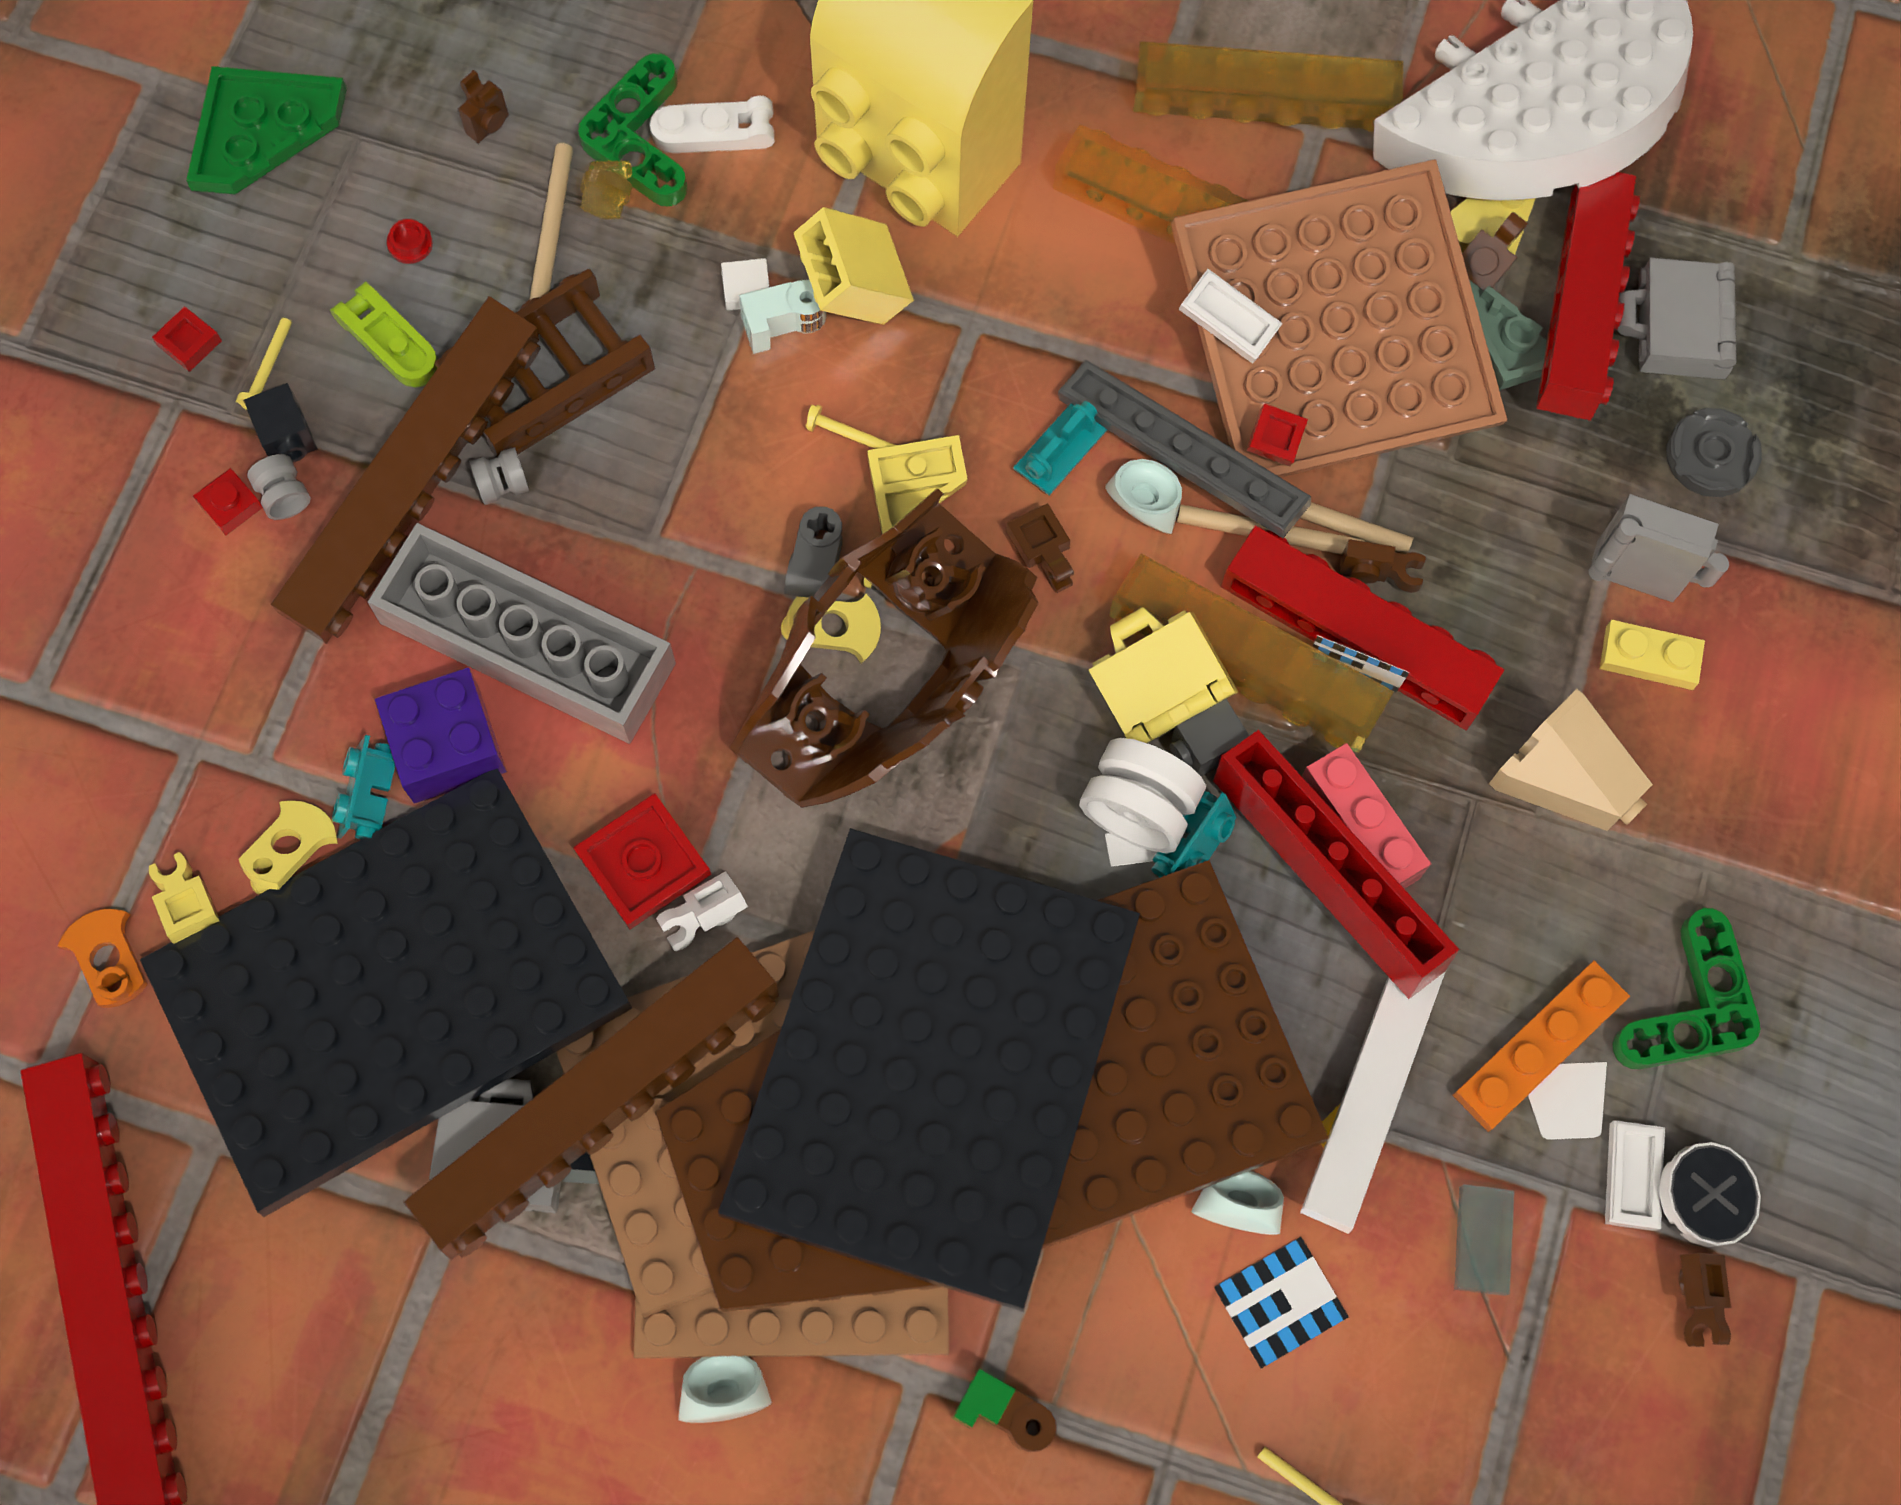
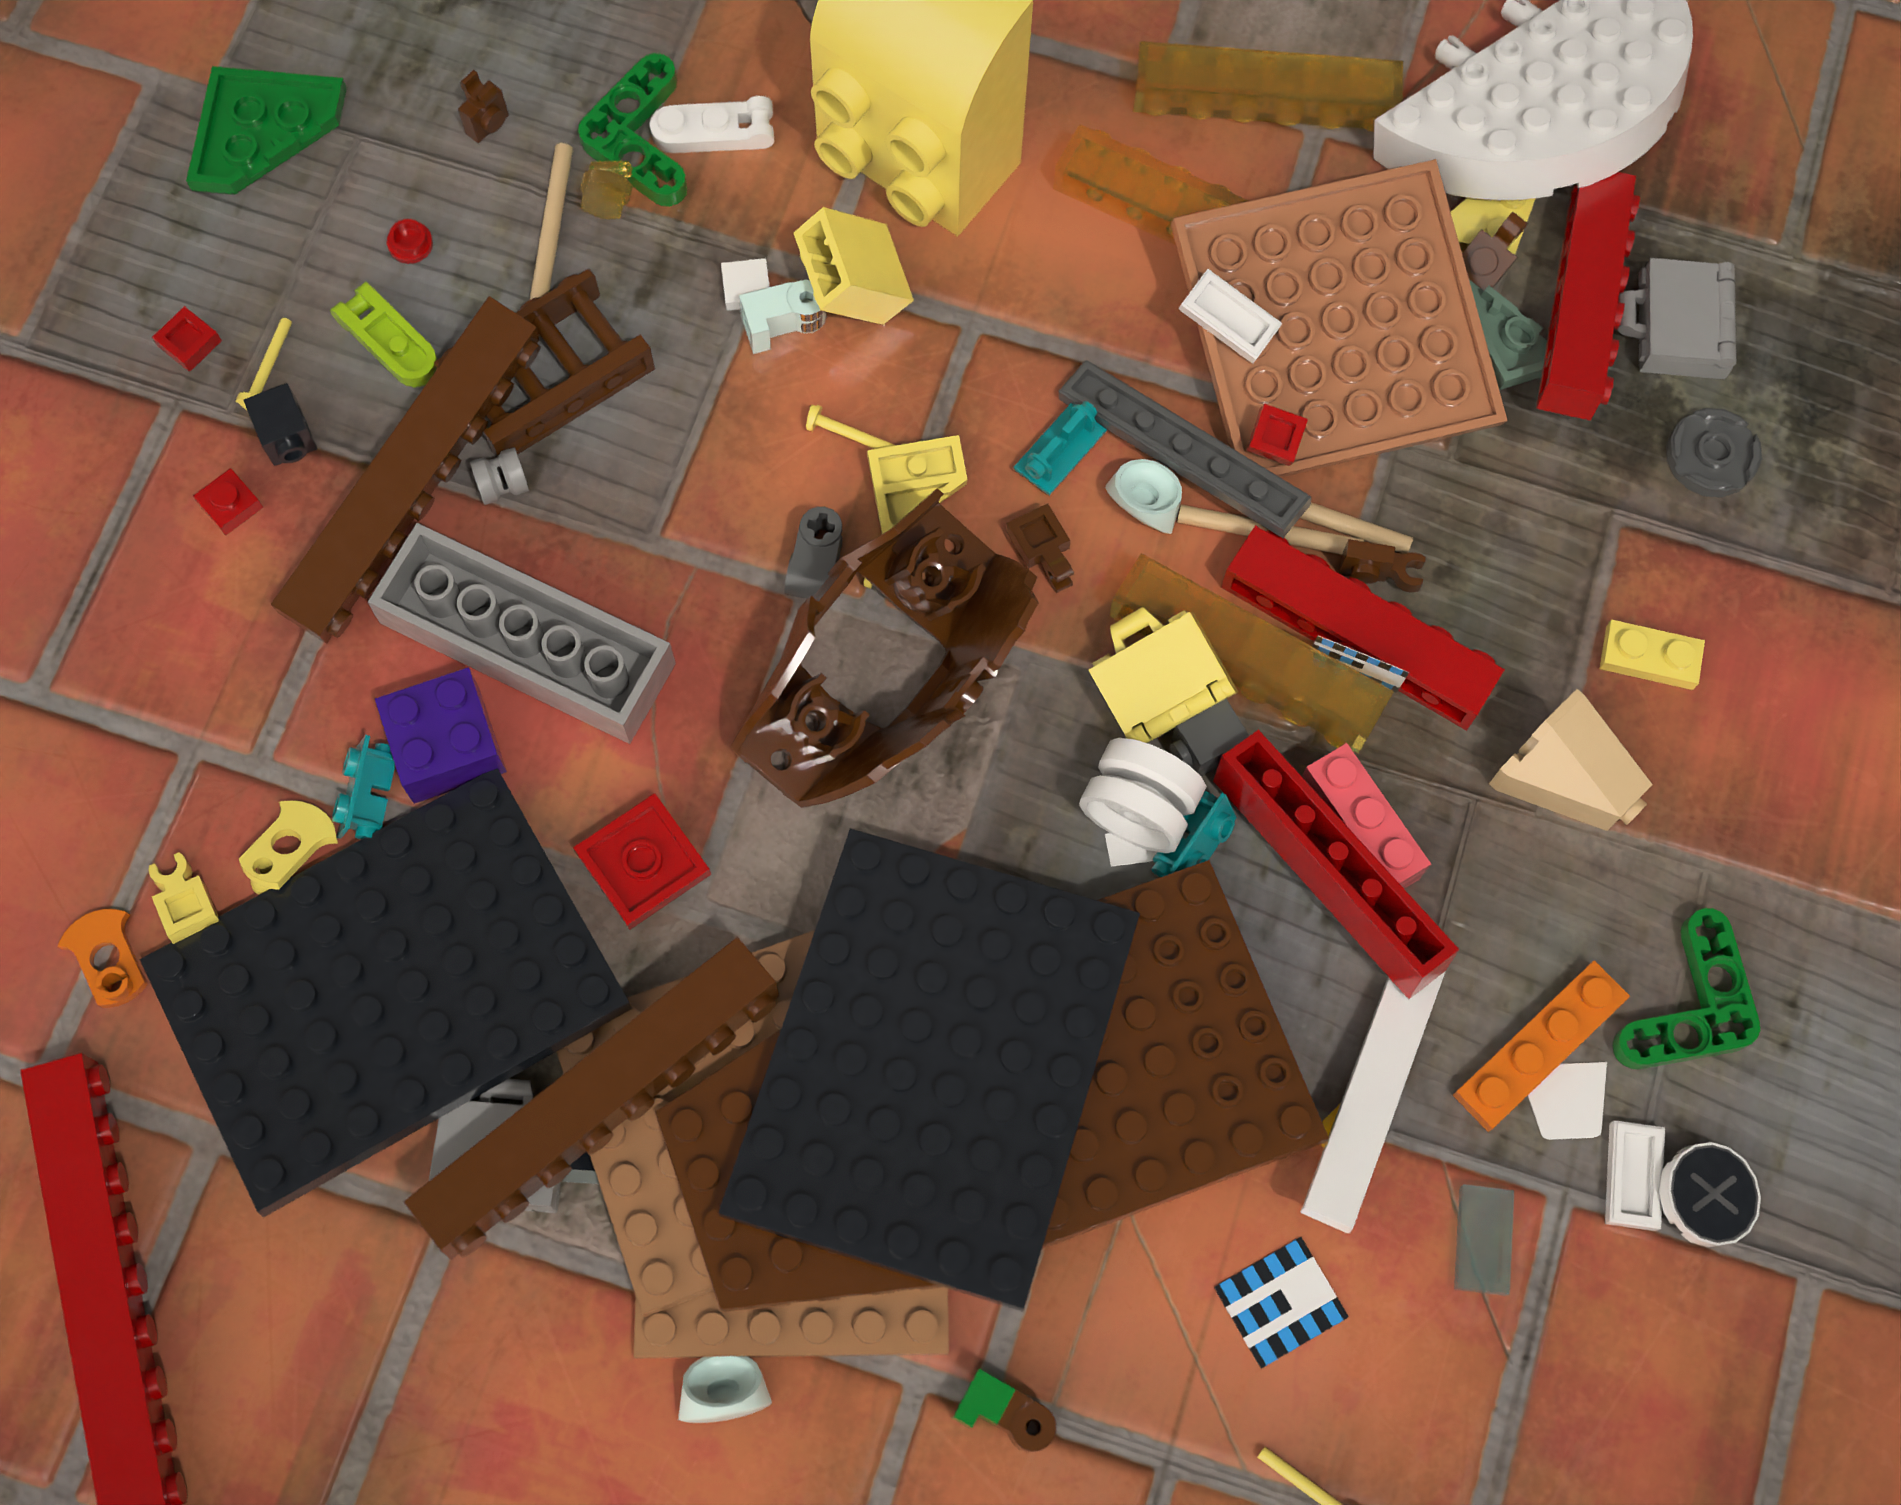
light grey wheel [247,454,311,520] -> none
white plate [656,871,748,951] -> none
light yellow piece [781,594,881,663] -> none
light aqua piece [1191,1171,1284,1235] -> none
light grey piece [1588,494,1729,603] -> none
reddish brown plate [1679,1253,1731,1347] -> none

